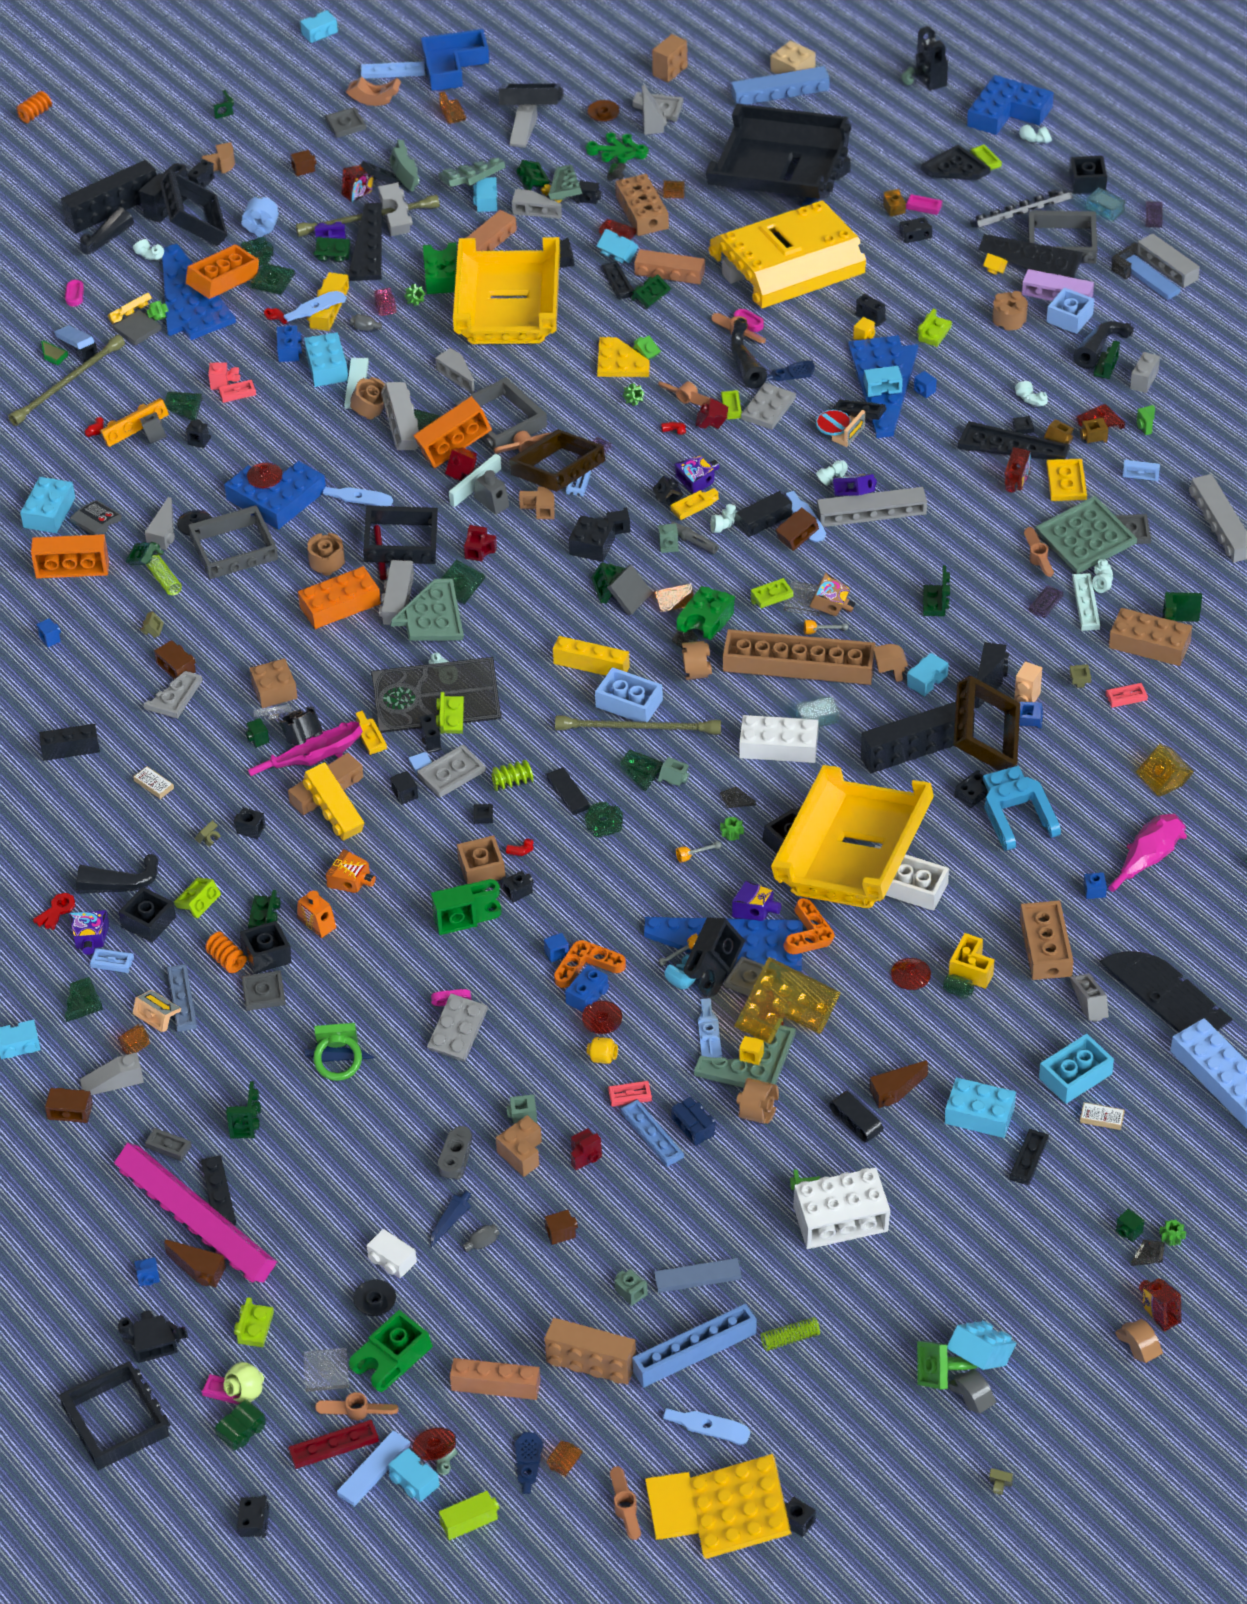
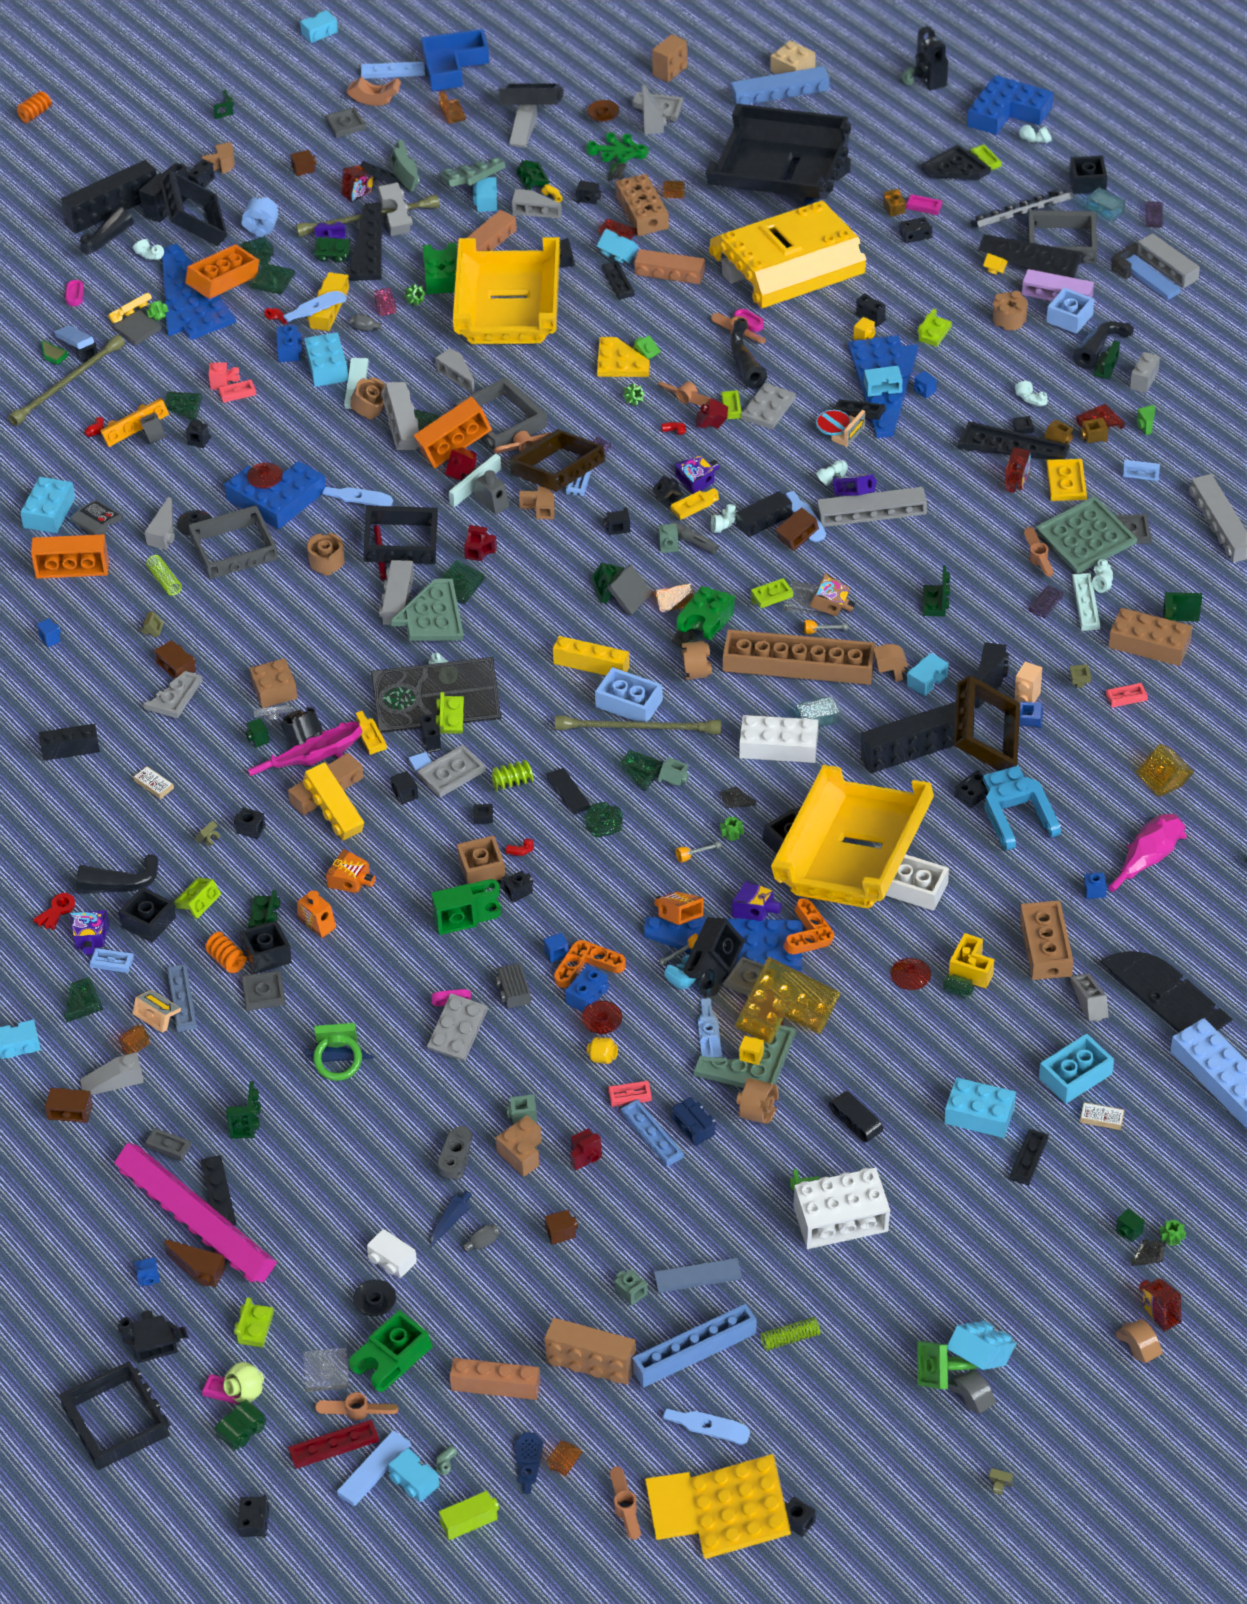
dark green bracket [125,542,164,565] -> none
orange brick [298,566,381,629] -> none
clear red dish [413,1427,456,1460] -> none
sand green wing [549,164,582,200] -> none
black brick [568,515,615,562] -> none
dark green bracket [631,275,671,309] -> none
dark blue piece [766,360,815,381] -> none
reddish brown slope [869,1060,928,1108] -> none
none -> dark grey brick [495,963,531,1008]
none -> orange torso [655,892,704,925]

